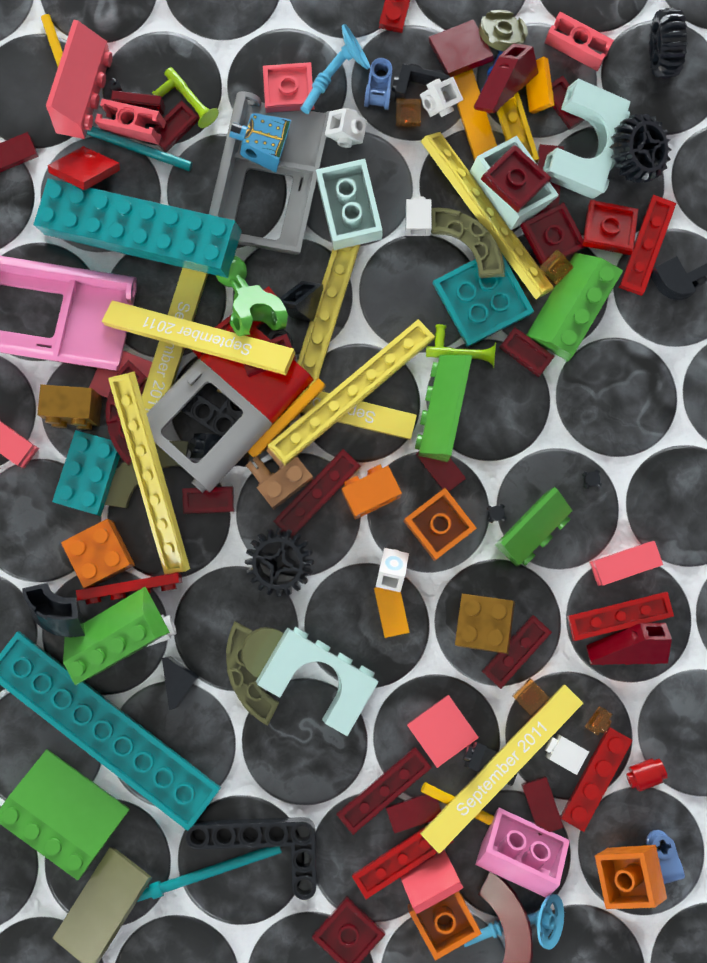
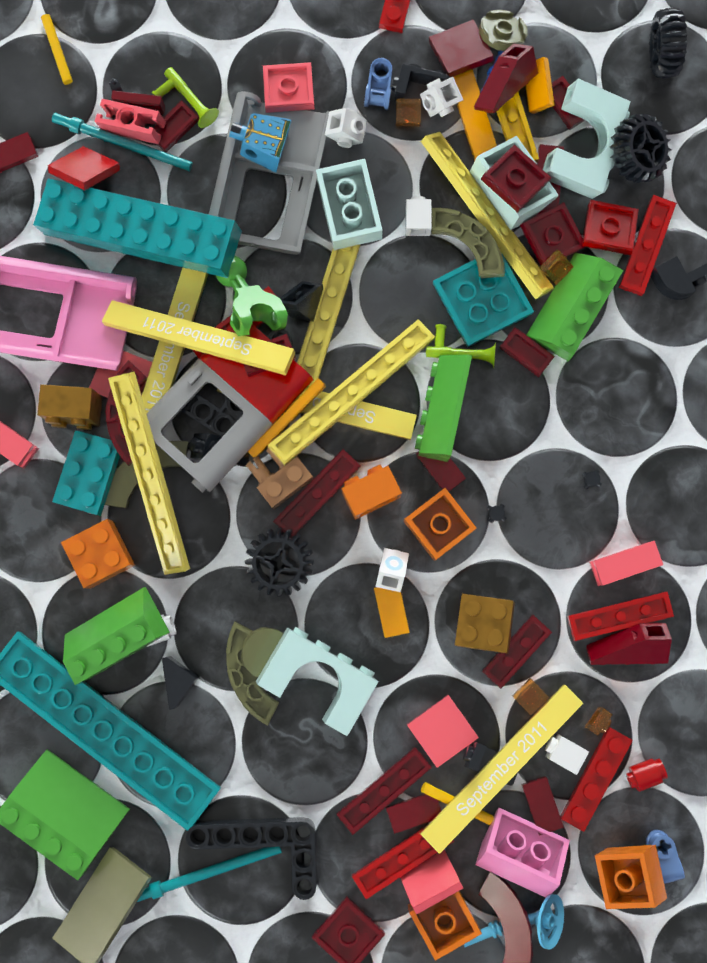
black brick [22,583,85,638] -> none
coral slope [46,20,112,139] -> none
red plate [76,573,183,605] -> none
dark red tile [182,486,234,514] -> none
medium azure dish [301,24,370,114] -> none
bright green slope [495,487,573,566] -> none
coral piece [545,12,614,71] -> none

